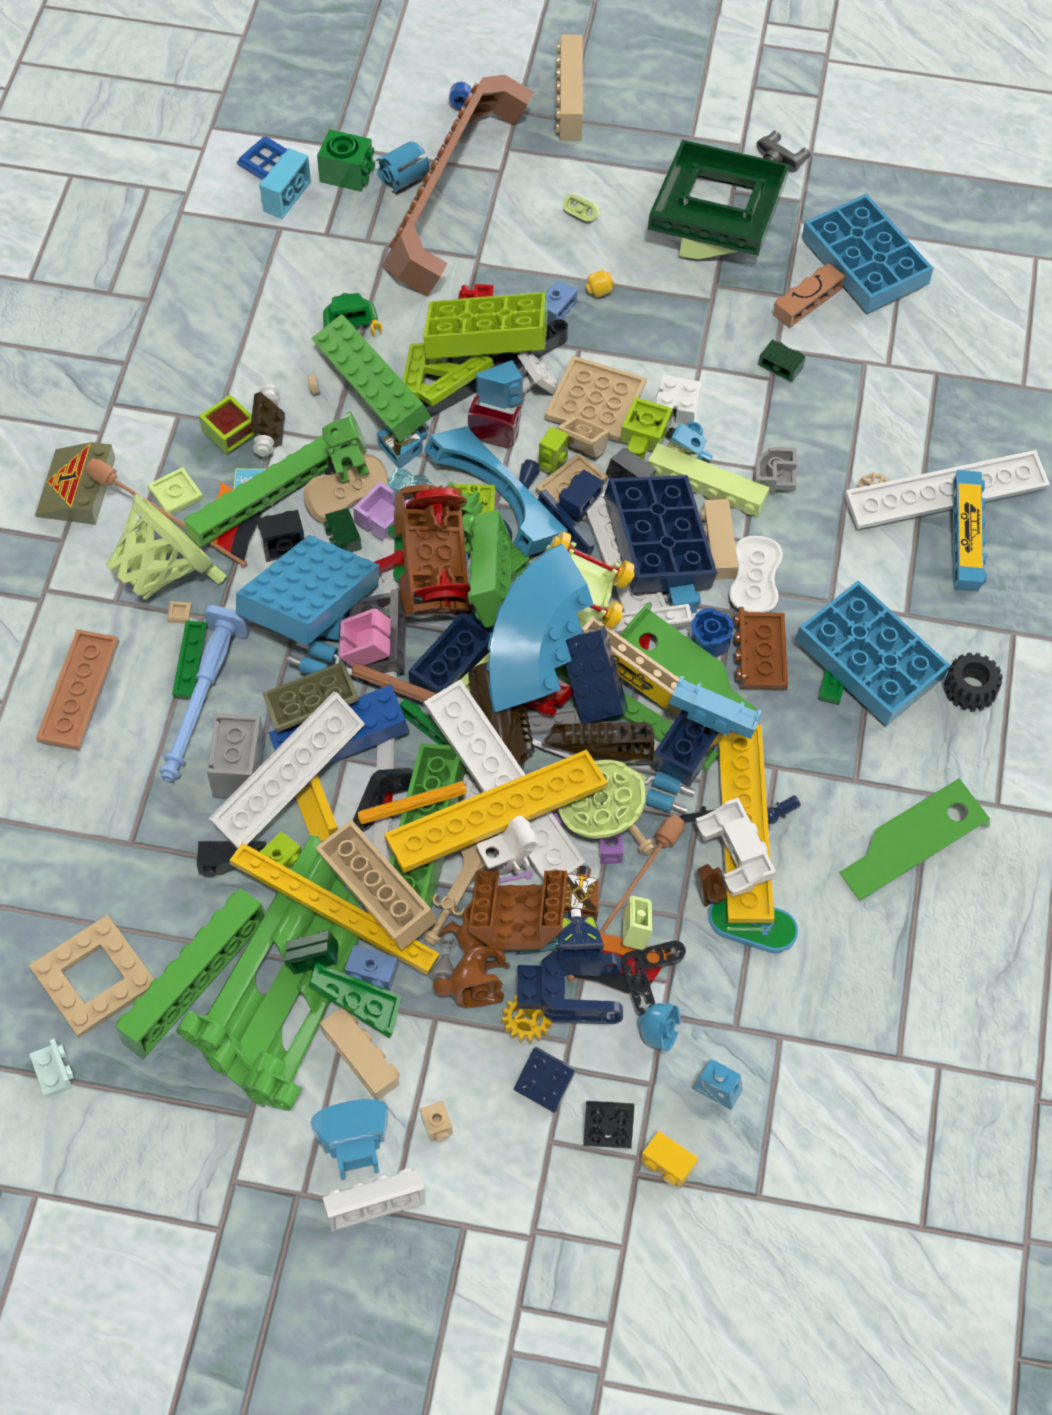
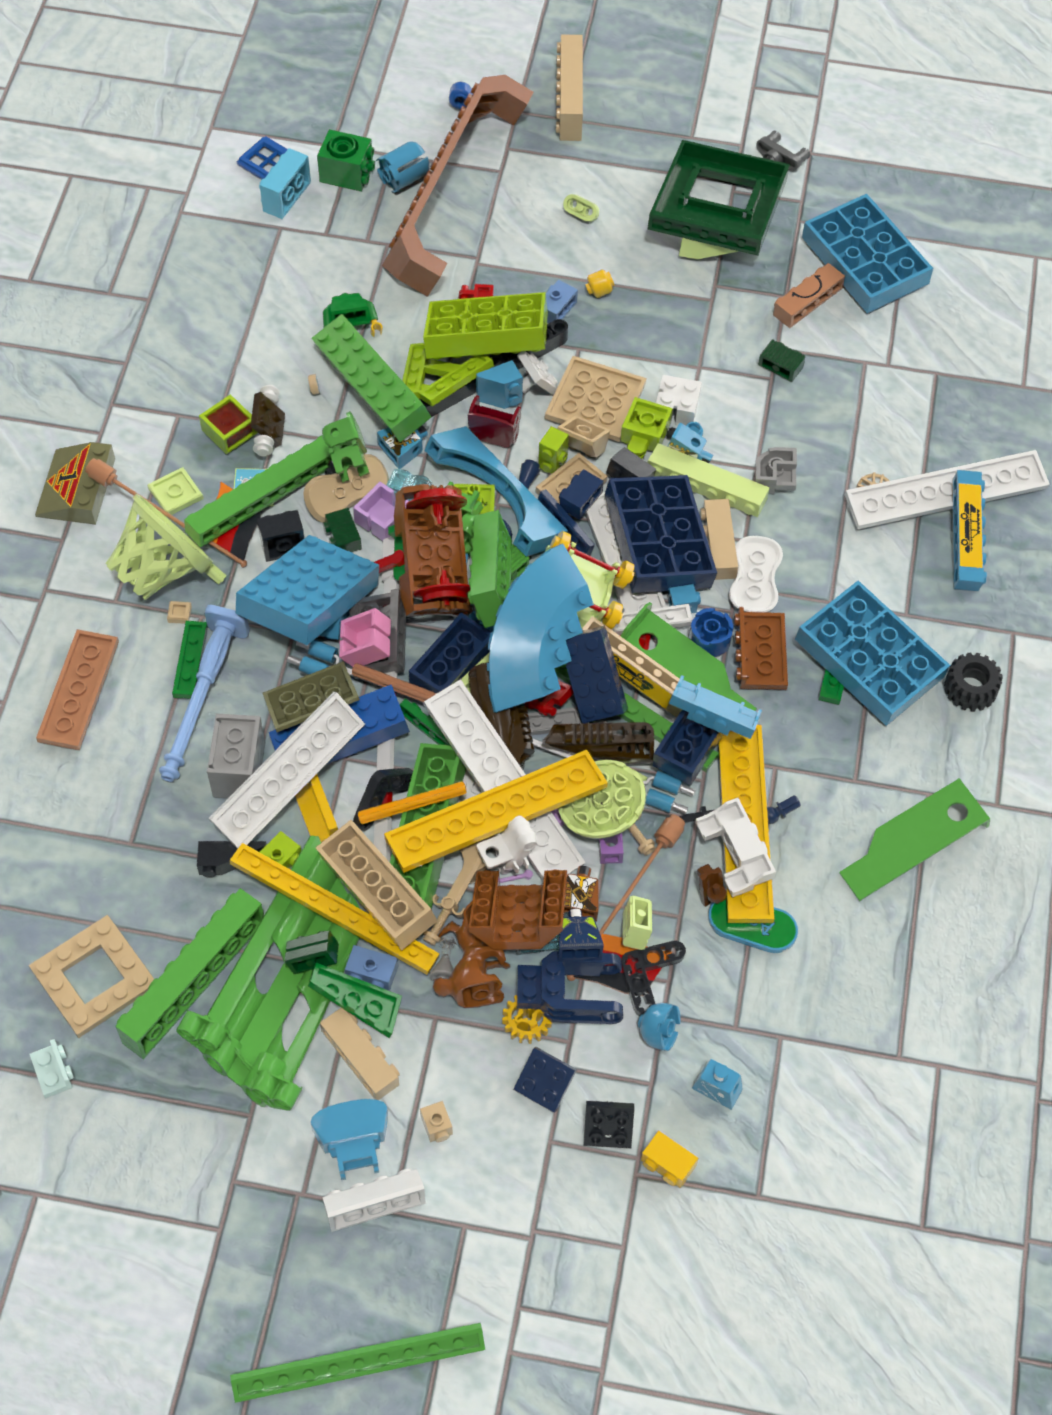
none -> bright green plate [230,1323,485,1403]

